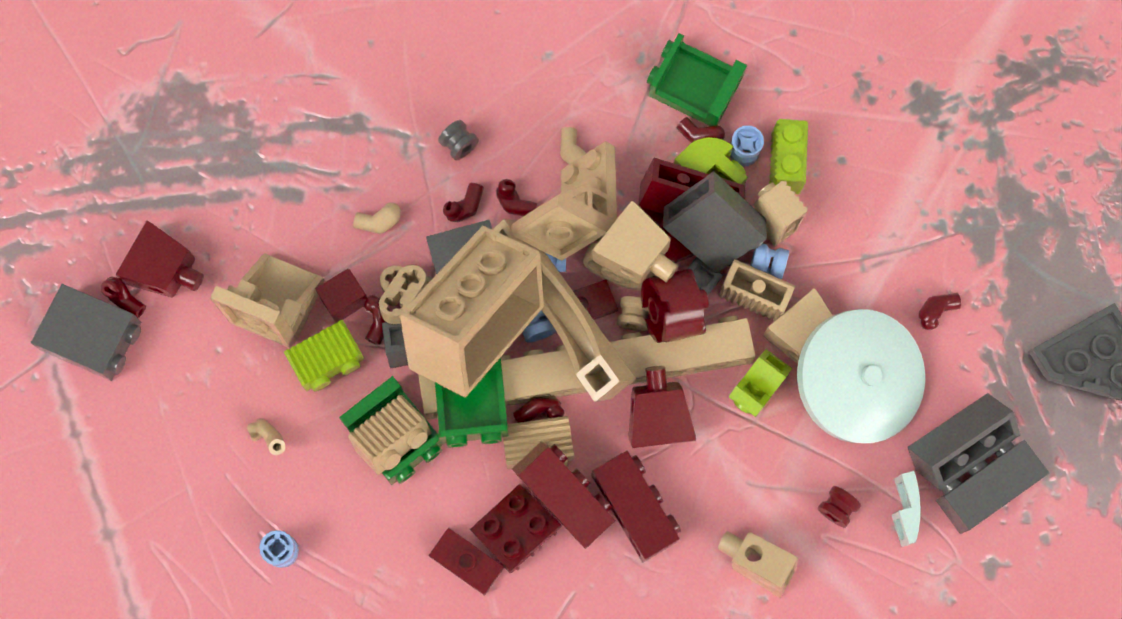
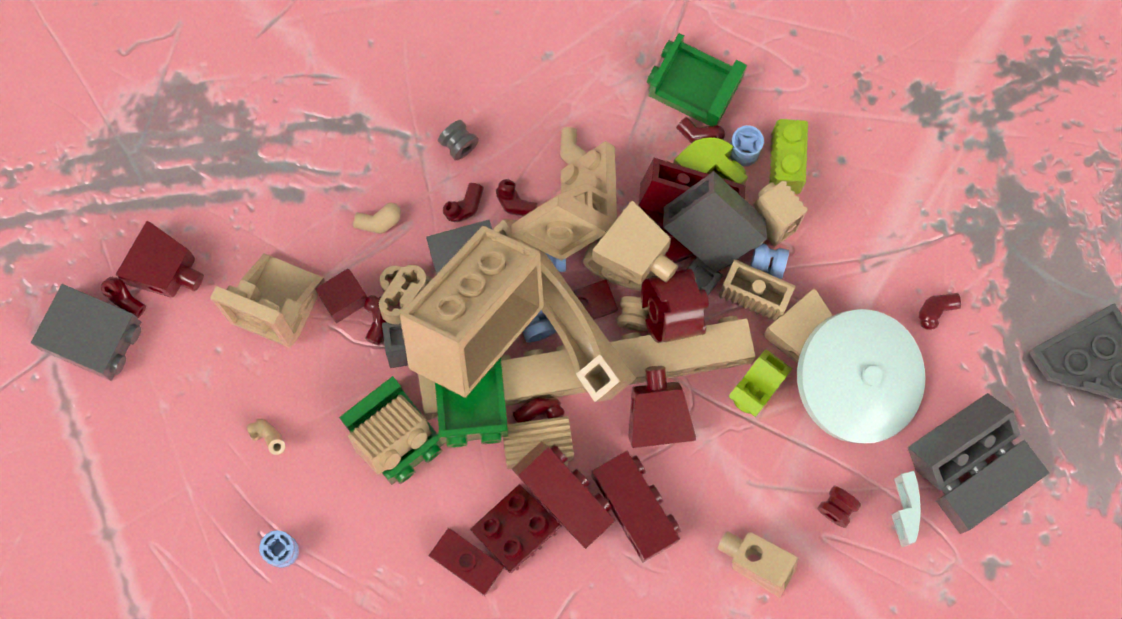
lime brick [284,320,364,392] -> none

